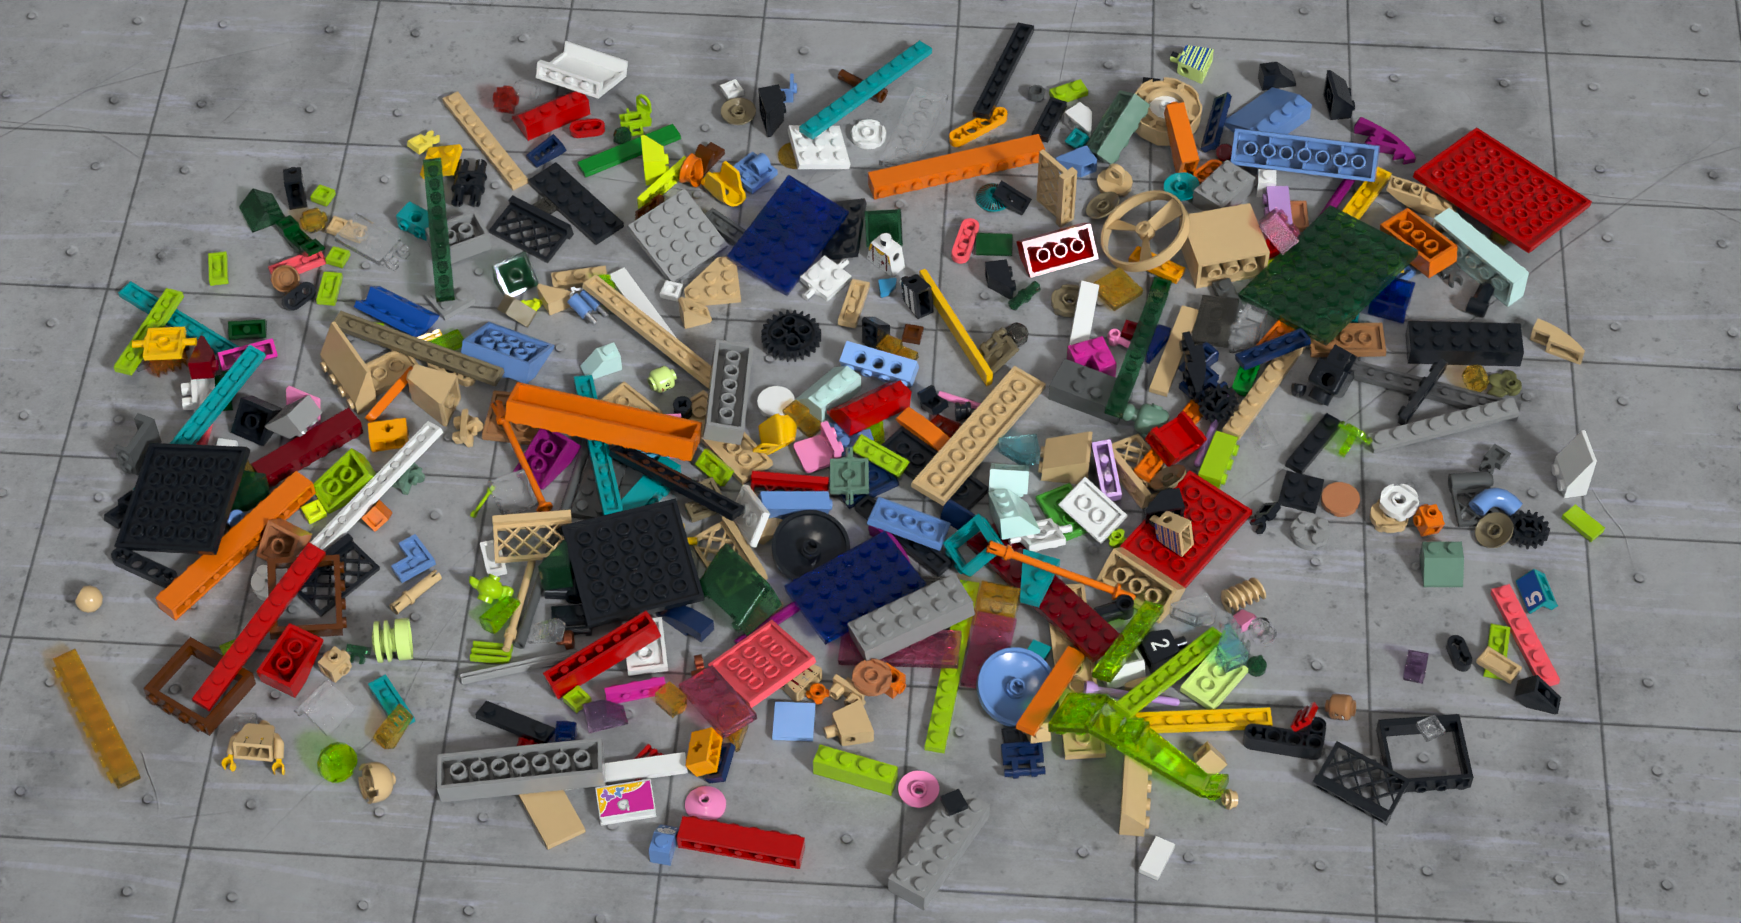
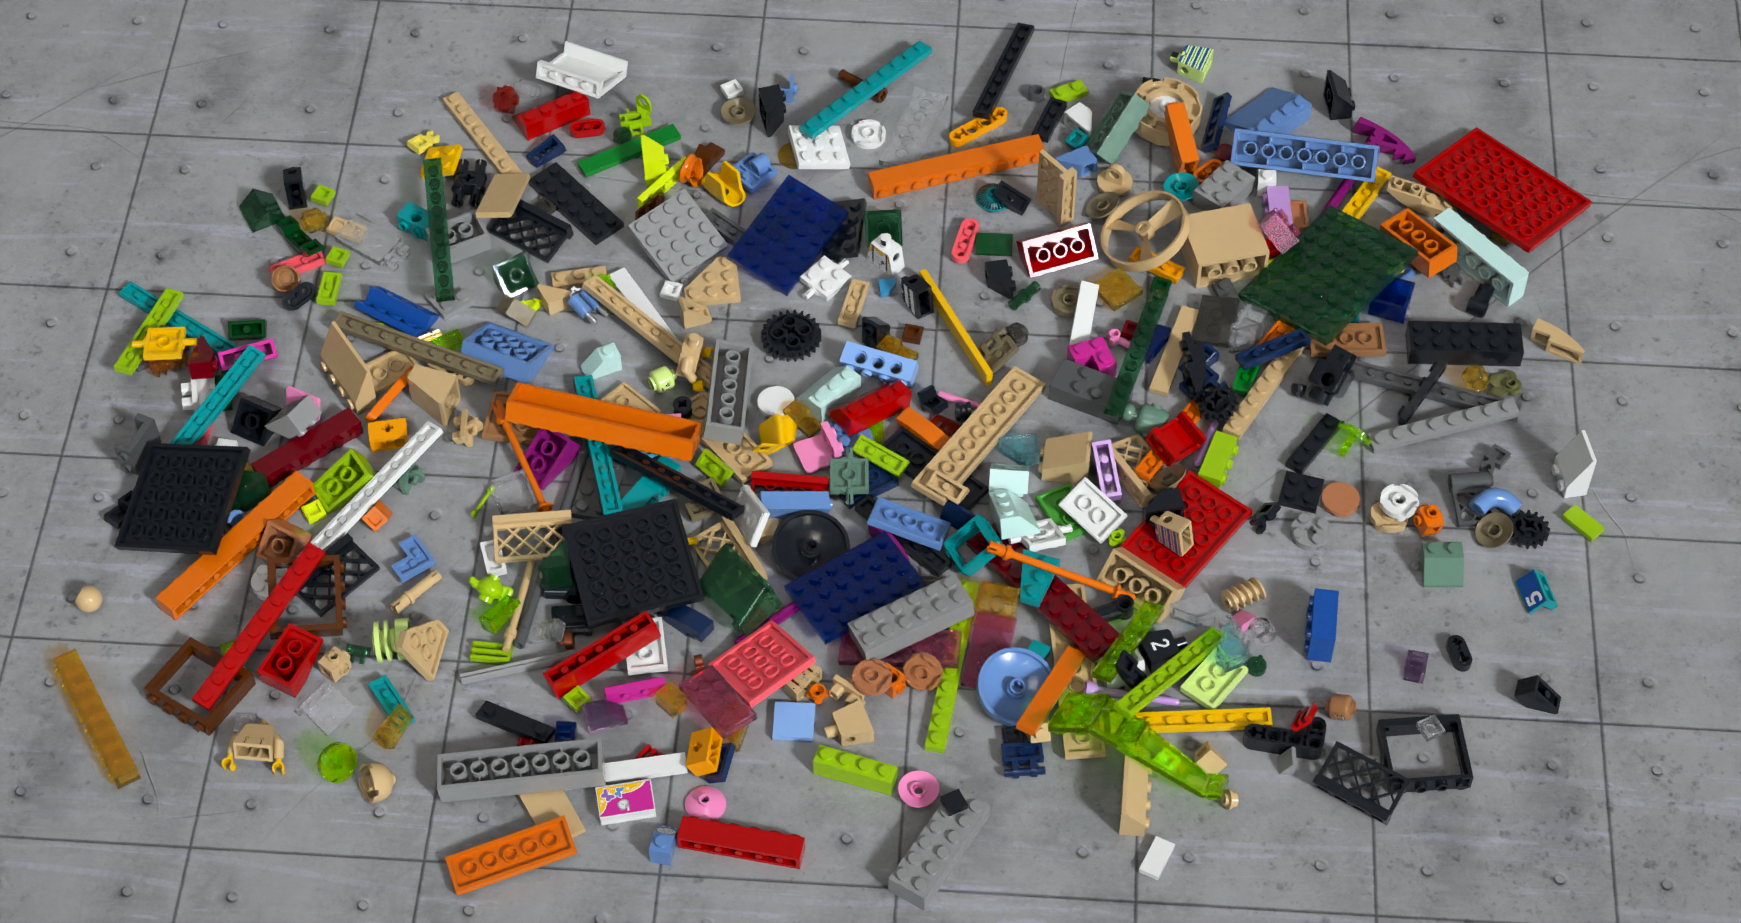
black beam [111,547,178,588] -> none
lime plate [208,251,229,286] -> none
black slope [1258,61,1296,91] -> none
tan tile [1476,646,1522,684] -> none
lime tile [1483,624,1511,680] -> none
coral plate [1490,584,1560,686] -> none
none -> tan plate [395,619,449,681]
none -> orange plate [445,815,578,896]
none -> tan tile [476,173,530,218]
none -> tan torso [675,333,714,392]
none -> nougat tile [903,652,943,691]
none -> tan slope [926,469,970,505]
none -> black slope [1115,650,1147,690]
none -> light grey slope [1278,747,1297,775]
none -> blue brick [1304,588,1339,663]

